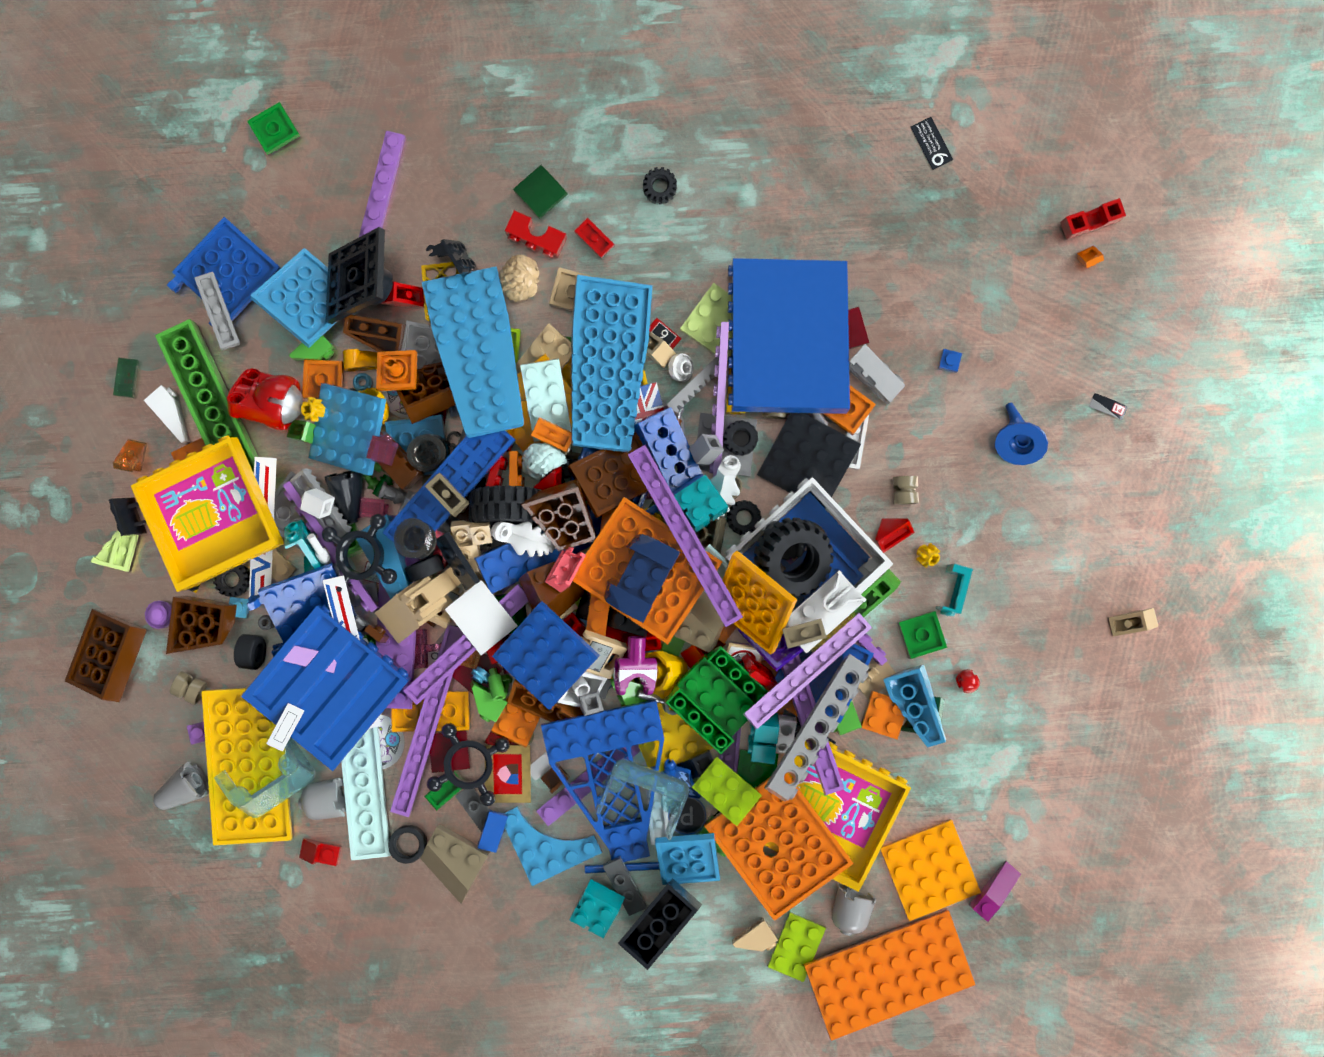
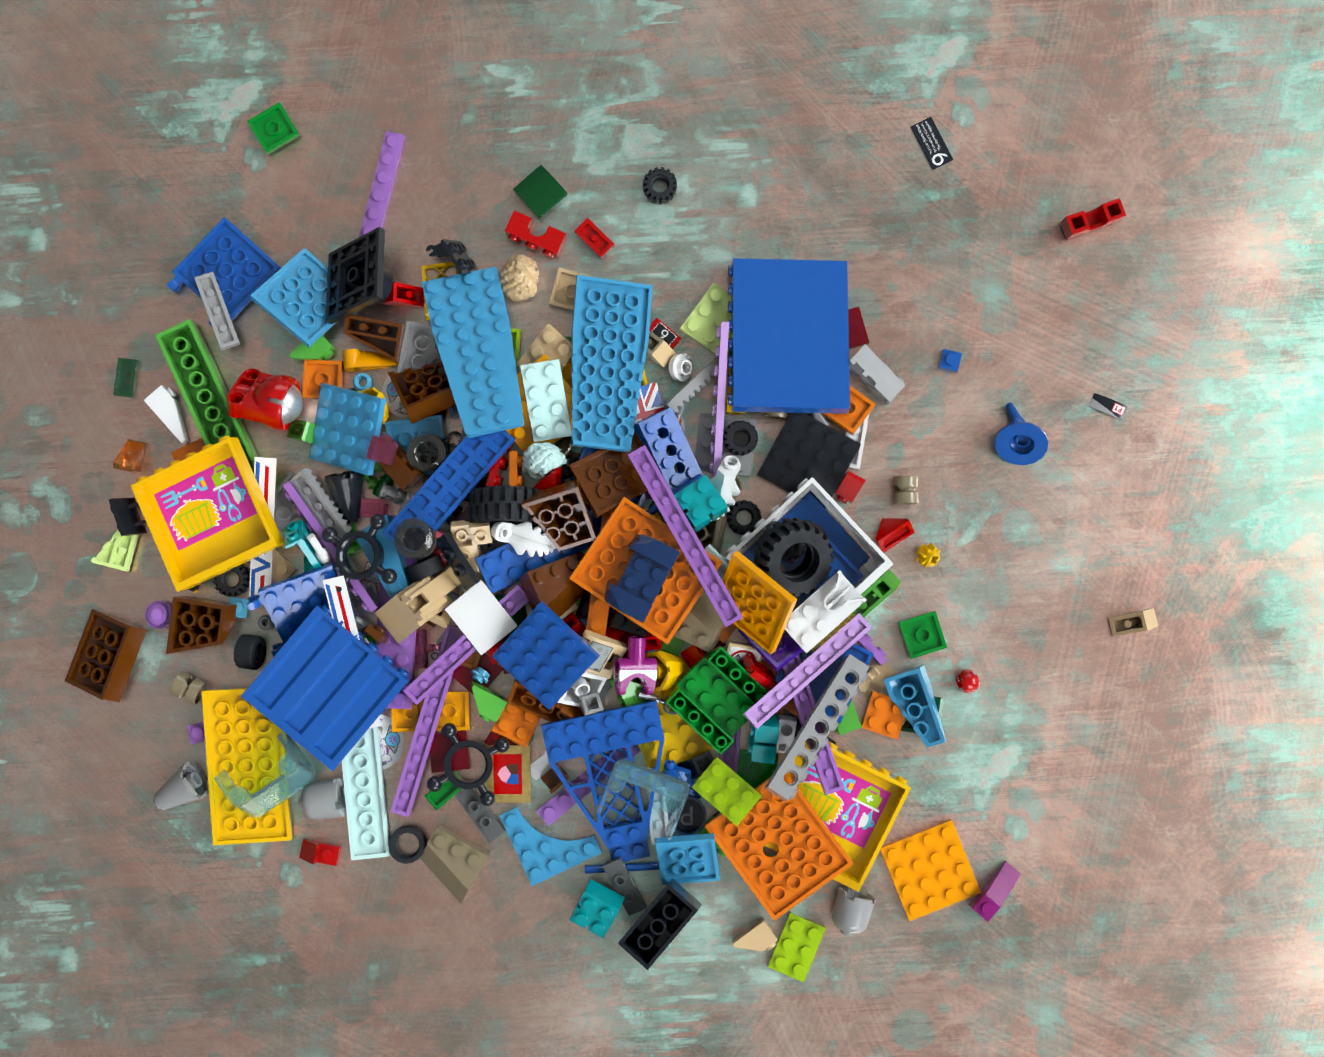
white sticker [267,703,304,751] -> none
lavender piece [283,646,337,673] -> none
white brick [300,488,335,519] -> none
yellow gear [301,397,325,422] -> none
orange plate [376,350,417,391] -> none
dark tan brick [425,472,470,517] -> none
blue tile [477,810,508,853] -> none
bright green plant [488,668,512,701] -> none
orange plate [531,417,572,452] -> none
coral hinge [545,547,586,592] -> none
light grey brick [689,434,724,465] -> none
dark tan plate [782,618,827,648] -> none
orange plate [803,910,976,1041] -> none
teal panel [935,564,973,617] -> none
orange plate [1077,245,1104,268] -> none
none -> red slope [834,471,866,504]

